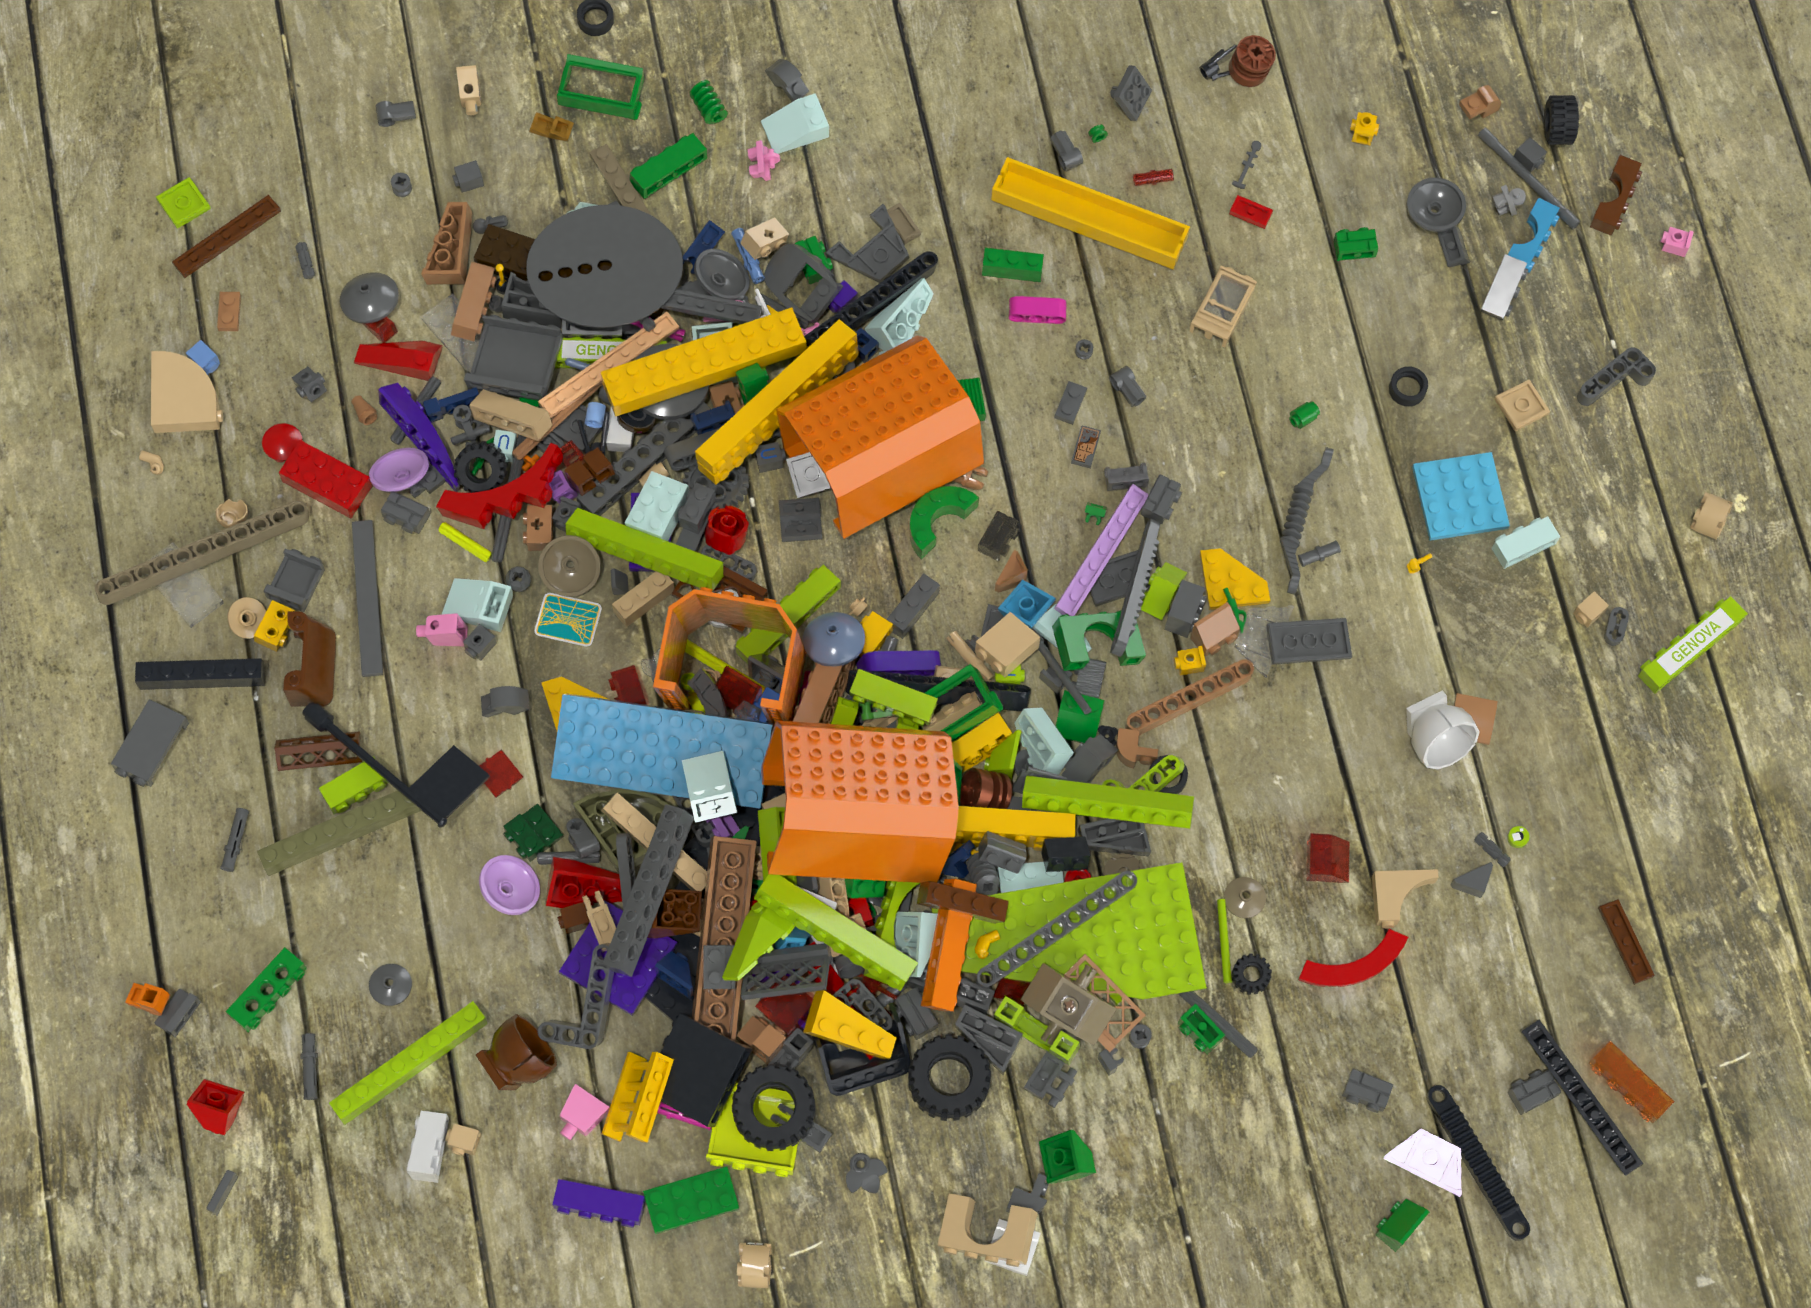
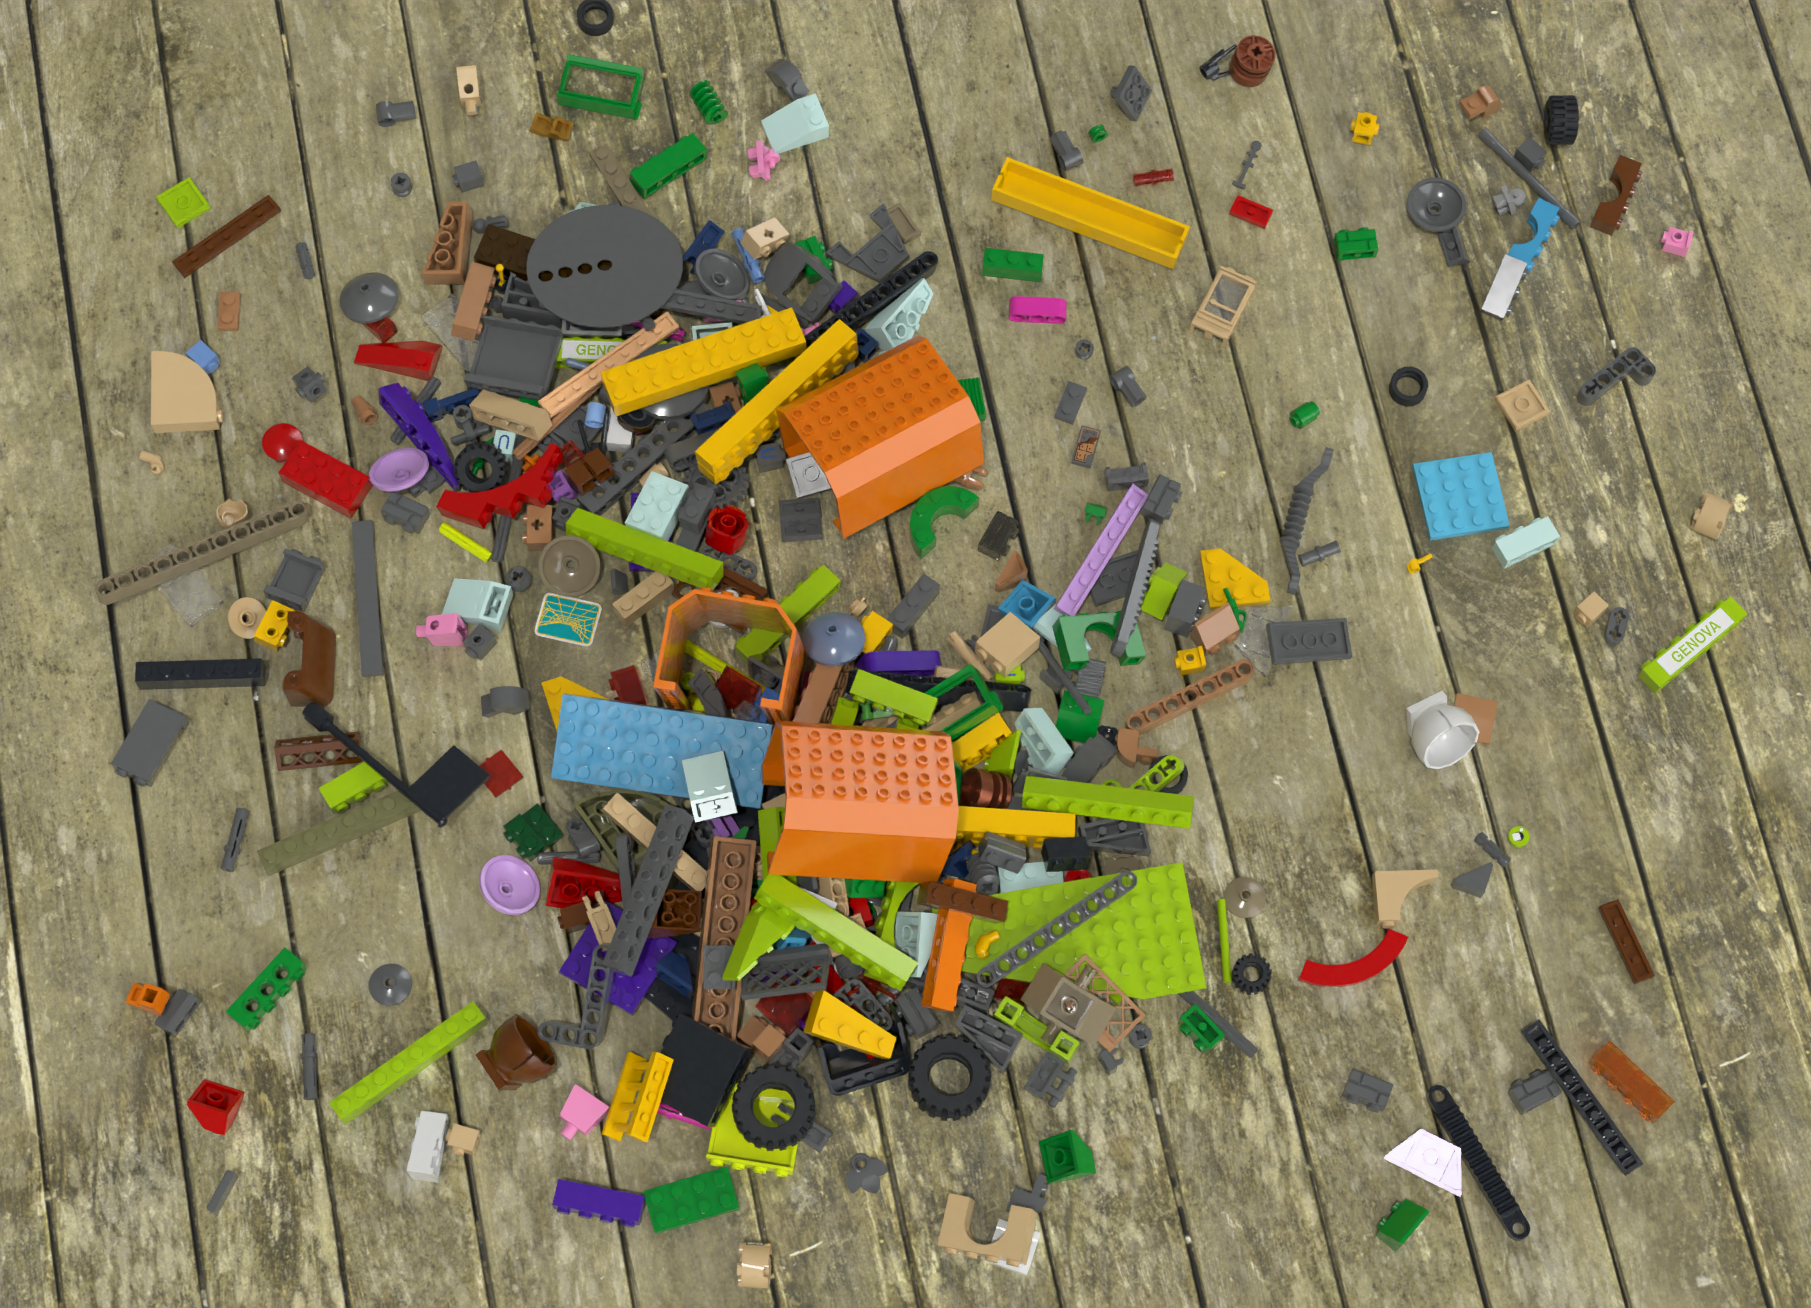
clear red slope [1306,833,1350,883] -> none

